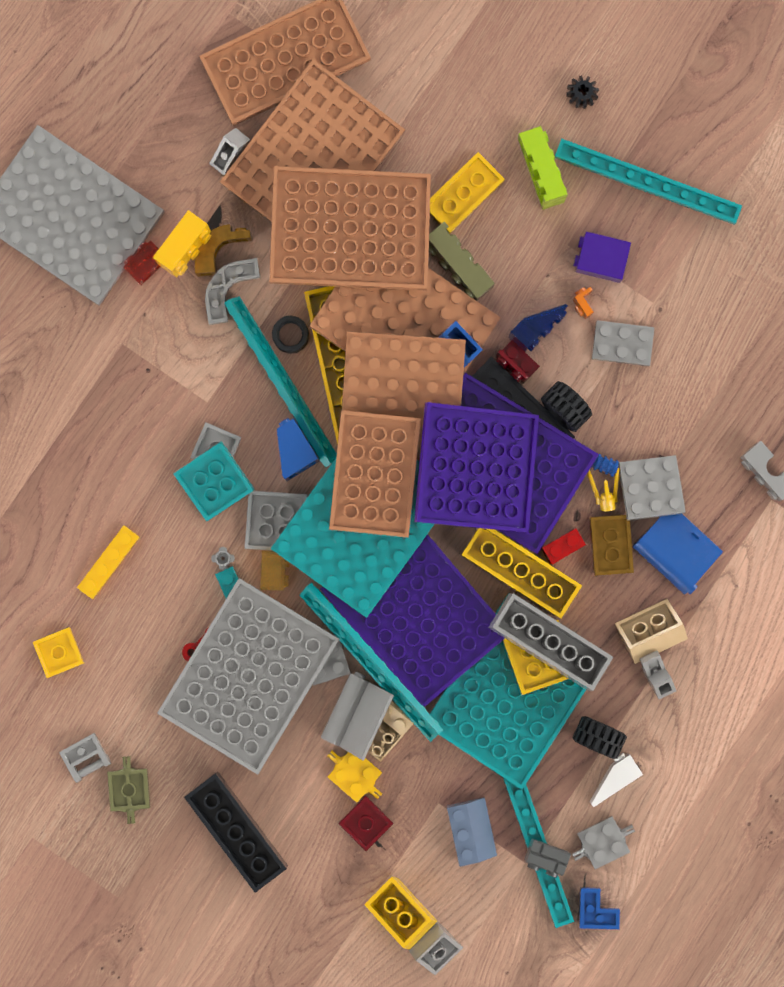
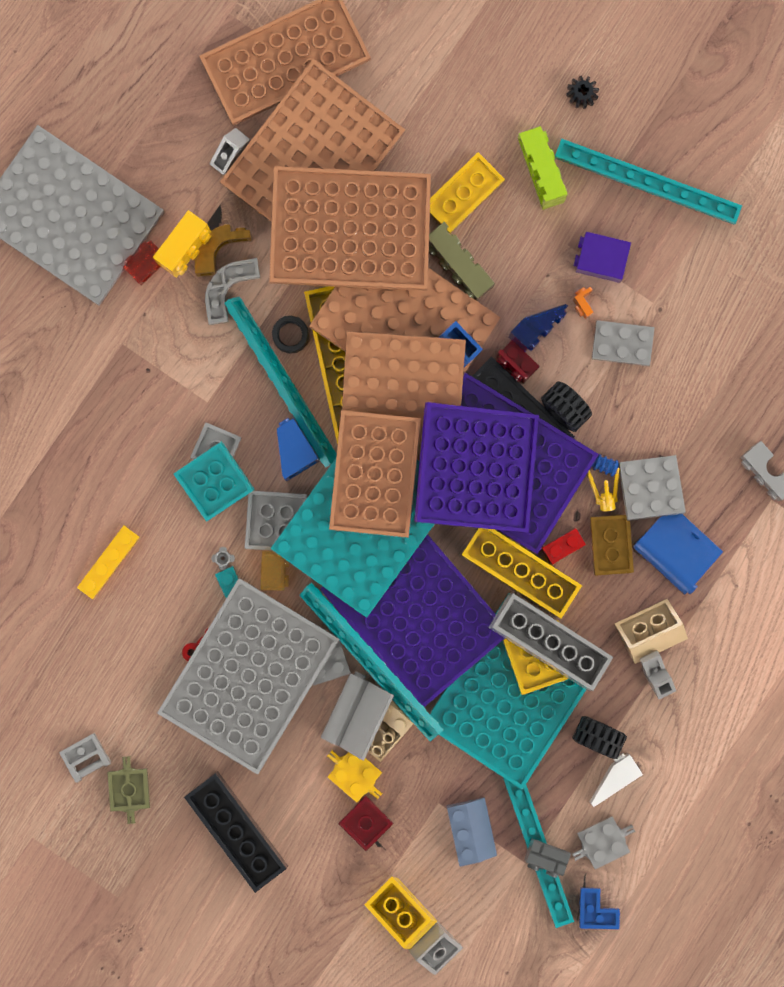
yellow plate [33,627,84,678] -> none

